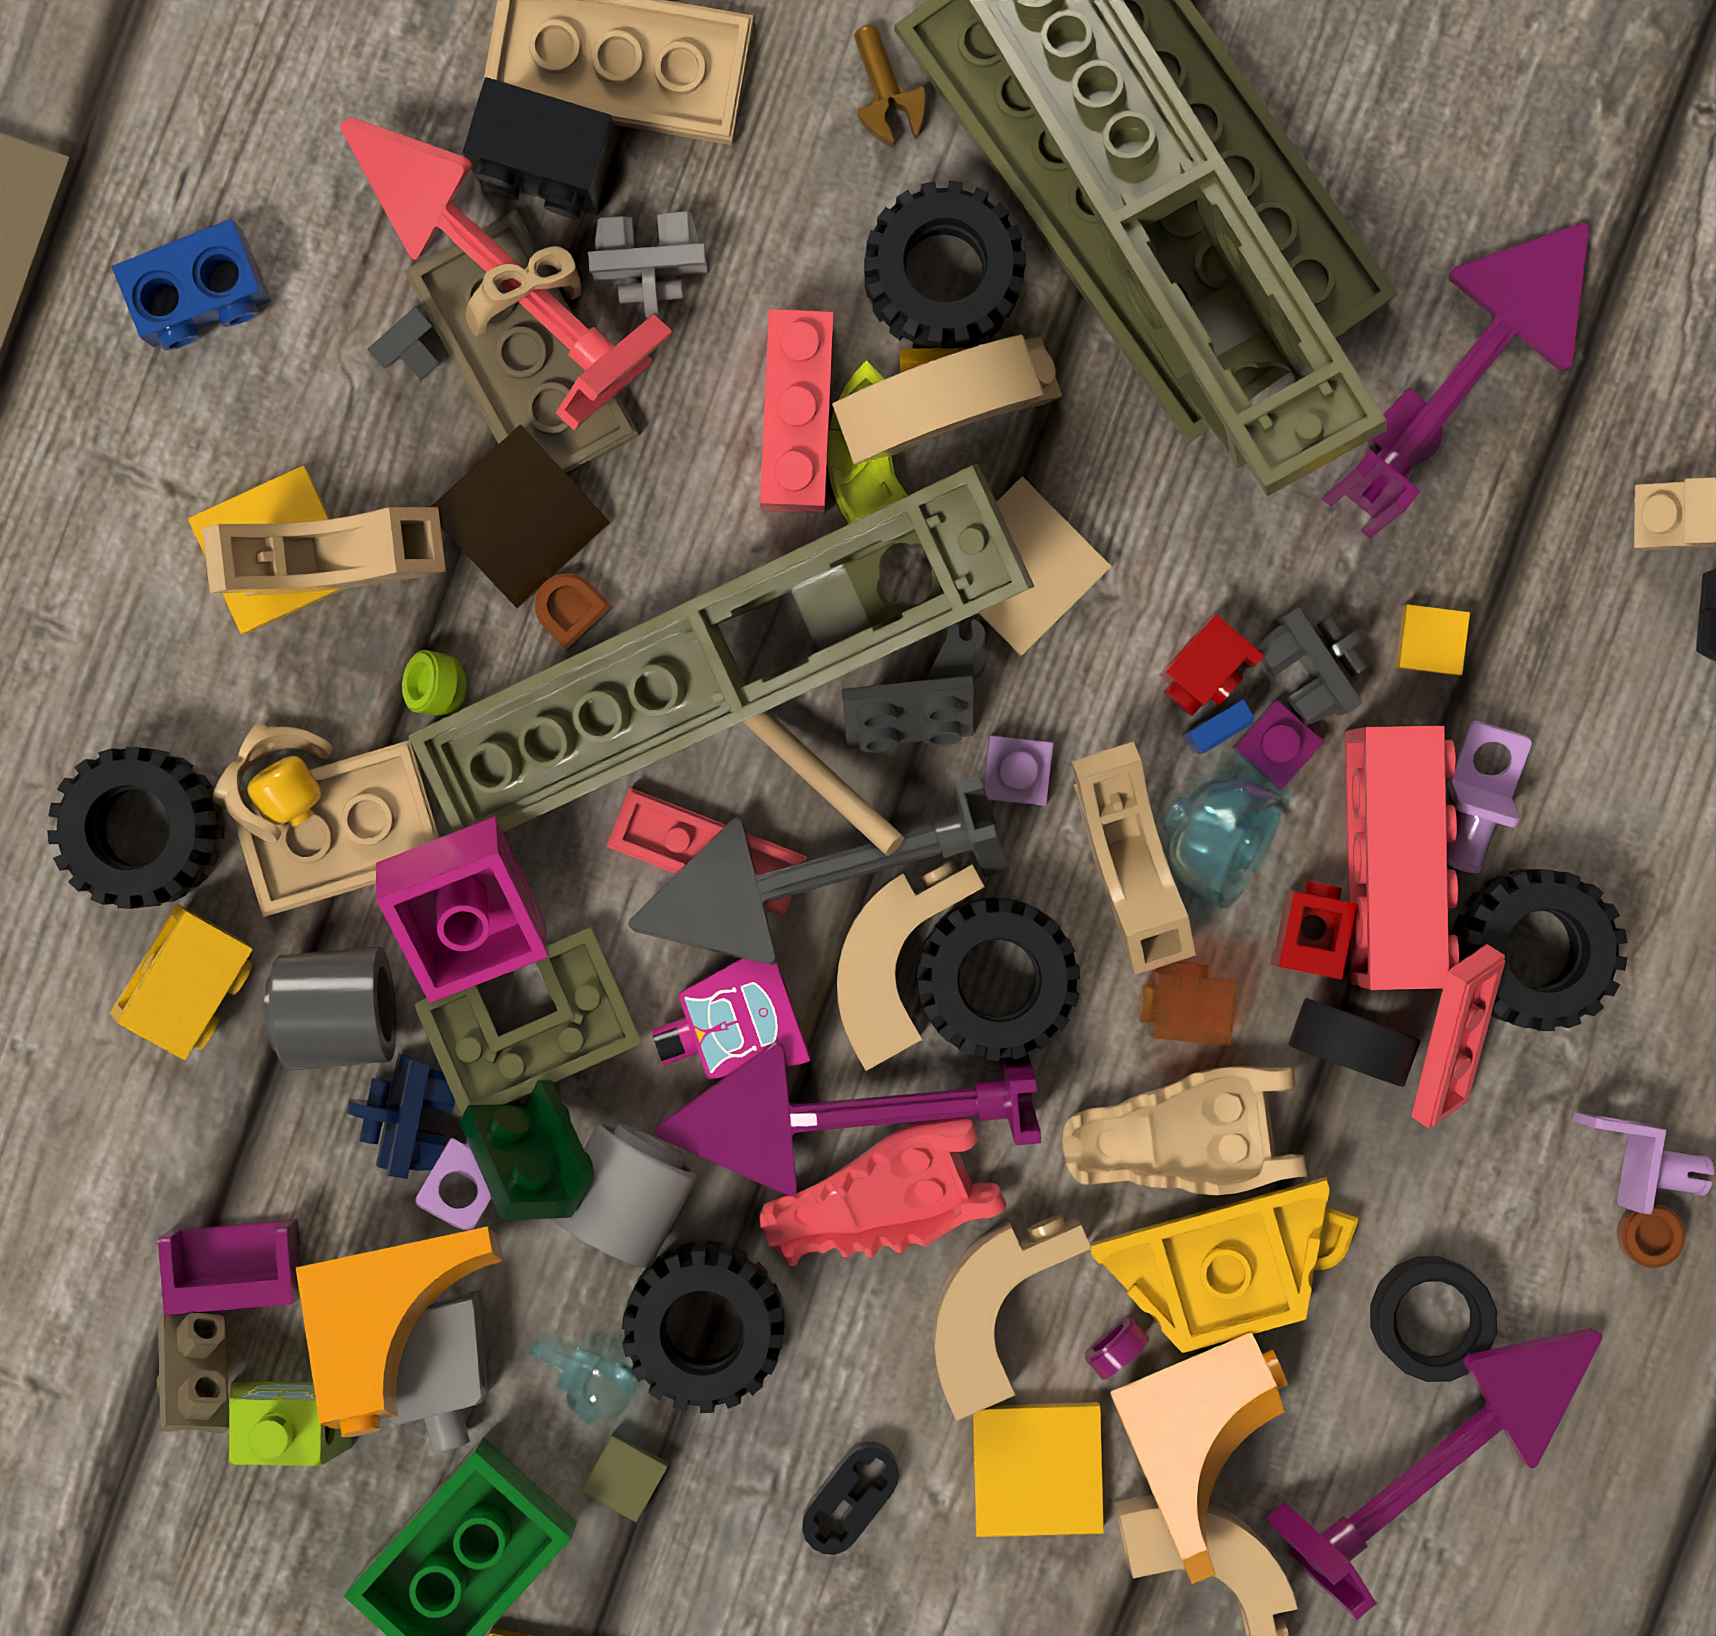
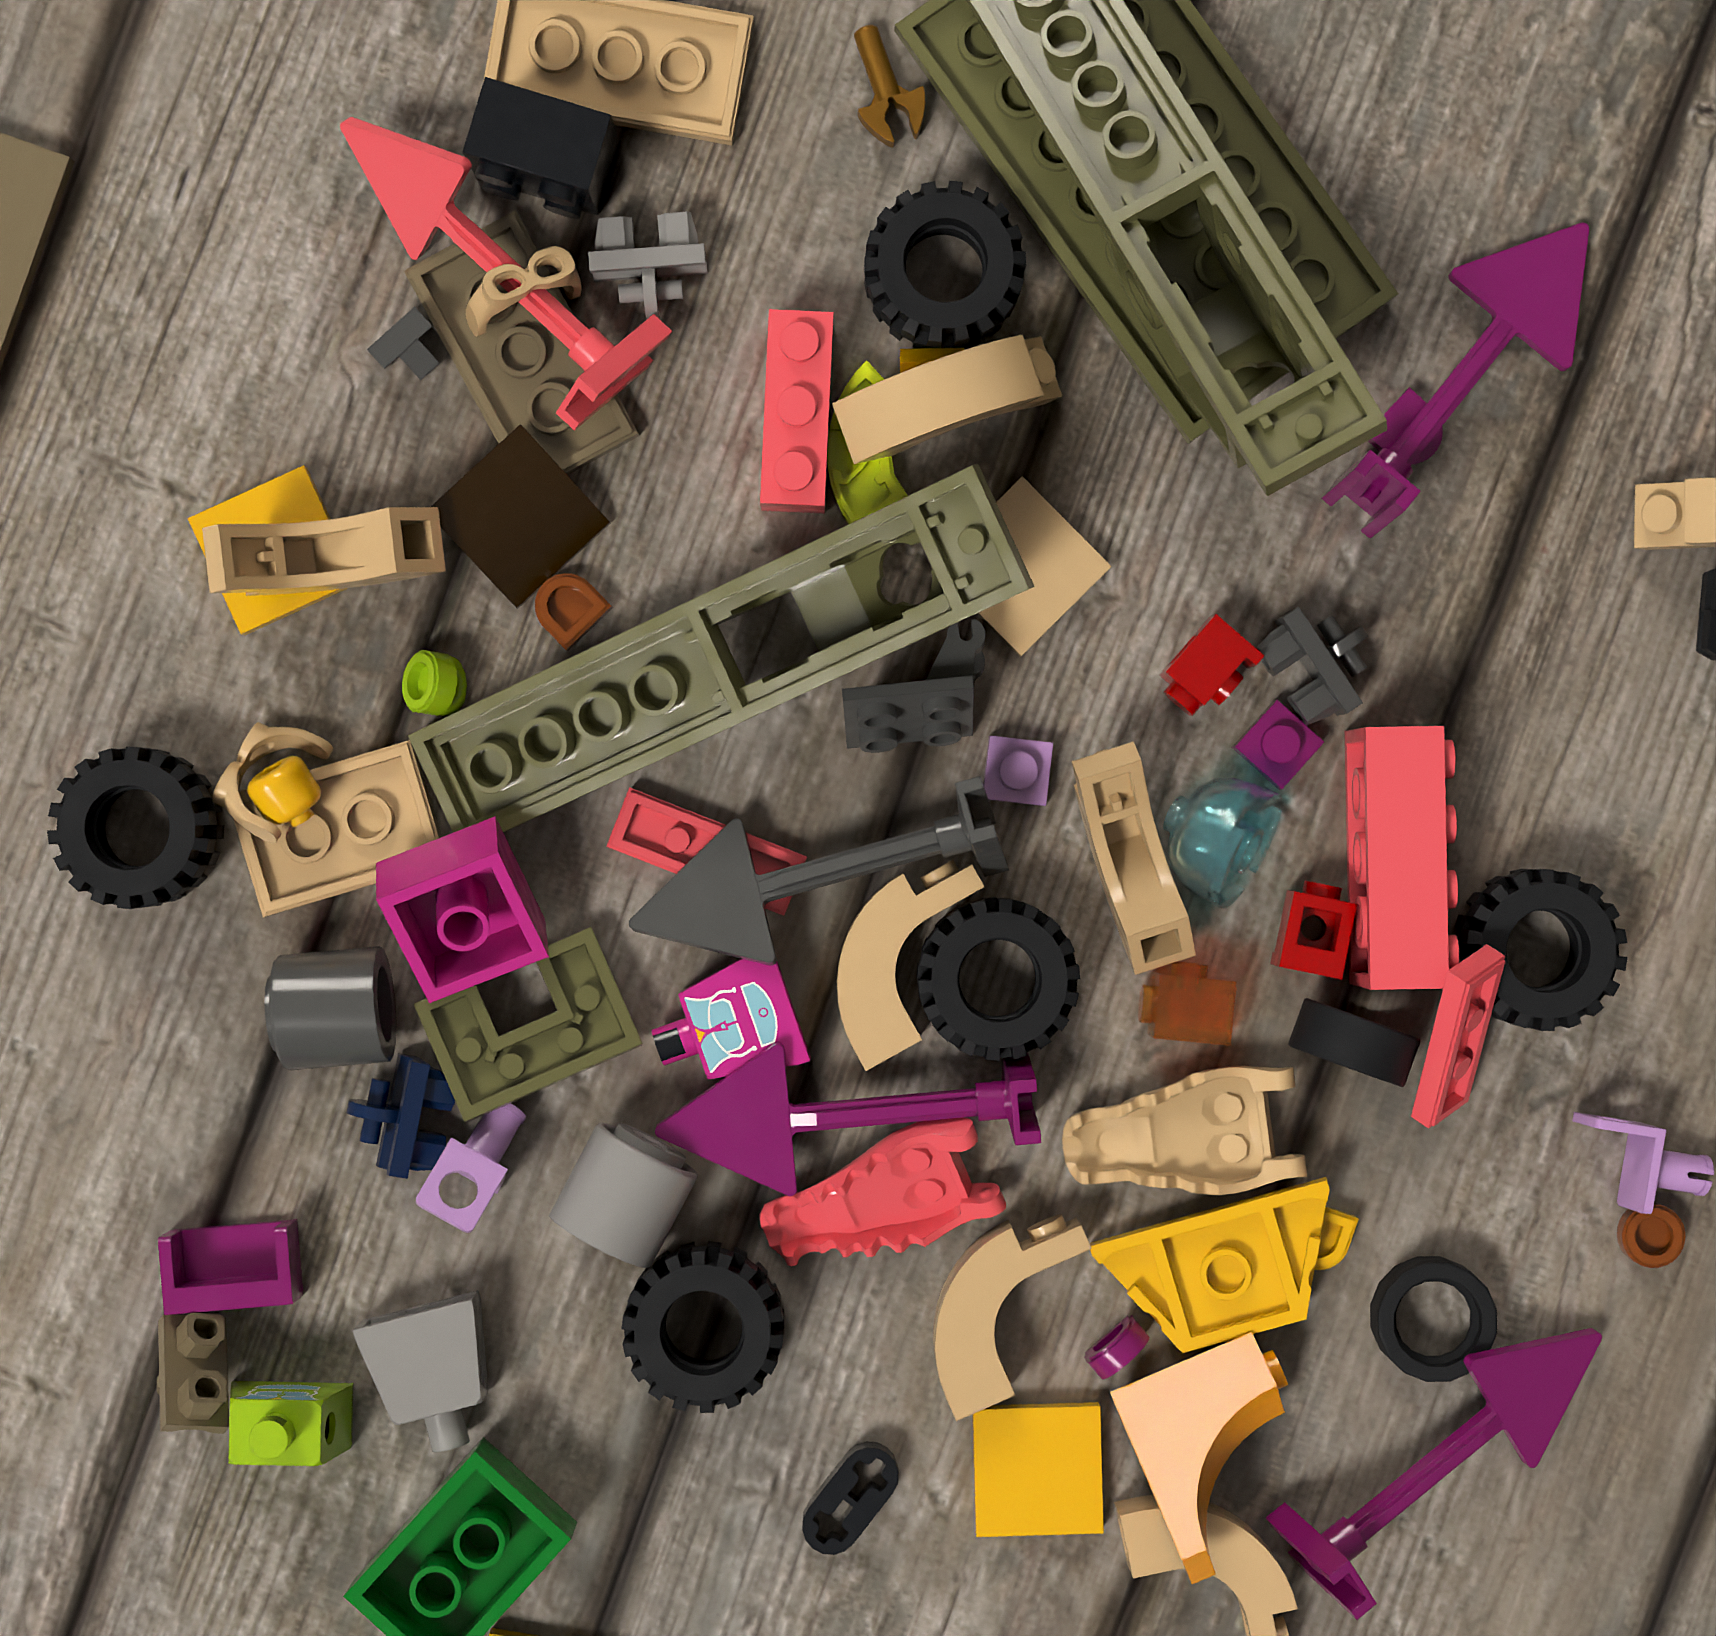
yellow brick [110,903,253,1061] -> none
blue brick [111,218,271,351] -> none
light orange arch [296,1227,503,1437] -> none
dark green bracket [459,1080,594,1220] -> none
clear light blue piece [529,1341,636,1424] -> none
olive tile [581,1432,669,1523] -> none
tan bar [743,710,904,856] -> none
blue tile [1182,699,1255,754] -> none
yellow tile [1395,604,1470,676] -> none
lavender bracket [1447,720,1532,873] -> none

